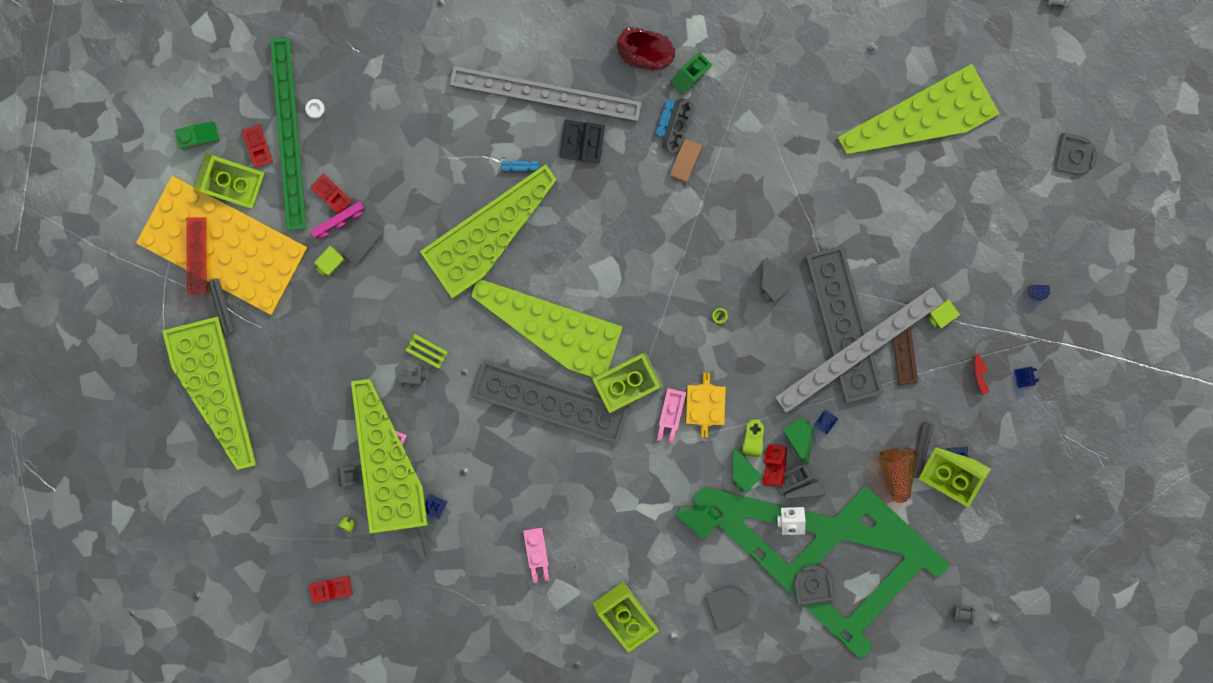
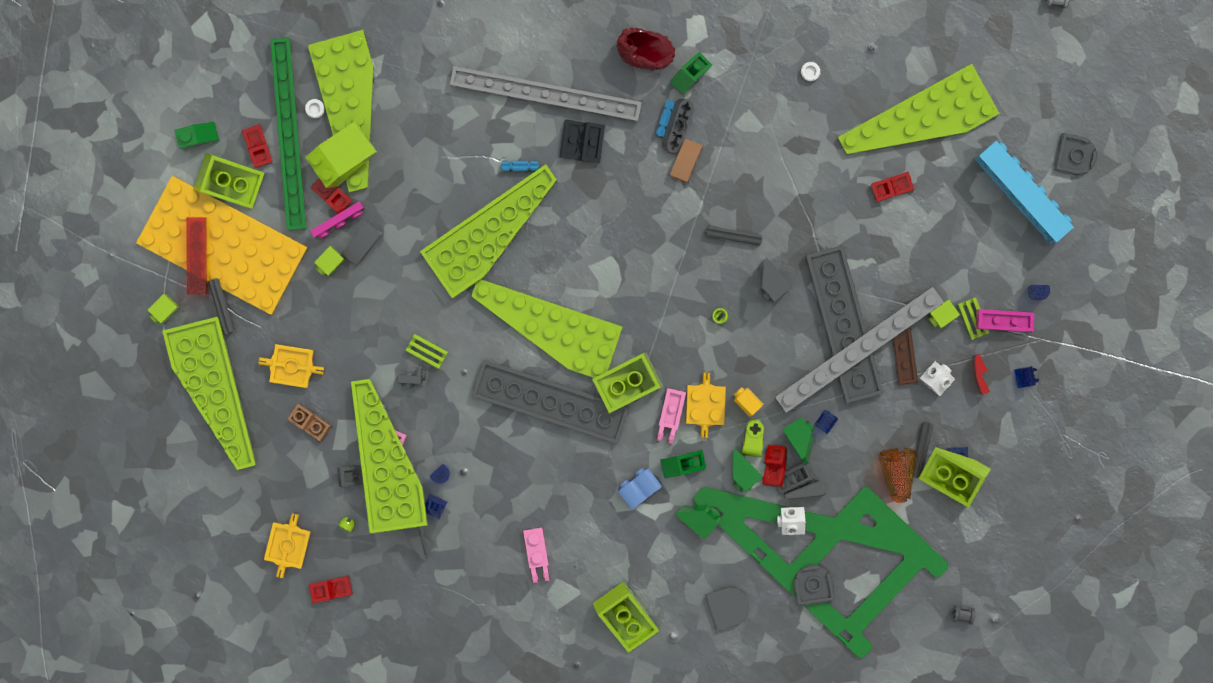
none -> lime brick [148,294,180,324]
none -> yellow plate [259,344,325,388]
none -> yellow plate [264,513,311,578]
none -> medium nougat slope [288,404,332,442]
none -> lime slope [305,121,377,188]
none -> lime wing [308,30,374,193]
none -> clear blue brick [430,463,451,484]
none -> medium blue brick [618,467,662,510]
none -> green slope [660,450,707,478]
none -> dark grey axle [706,226,762,245]
none -> yellow brick [733,387,764,417]
none -> white tile [801,62,820,82]
none -> red slope [871,171,915,202]
none -> white brick [920,361,955,396]
none -> lime tile [957,297,989,340]
none -> medium azure brick [974,140,1074,244]
none -> dark pink plate [976,309,1034,332]

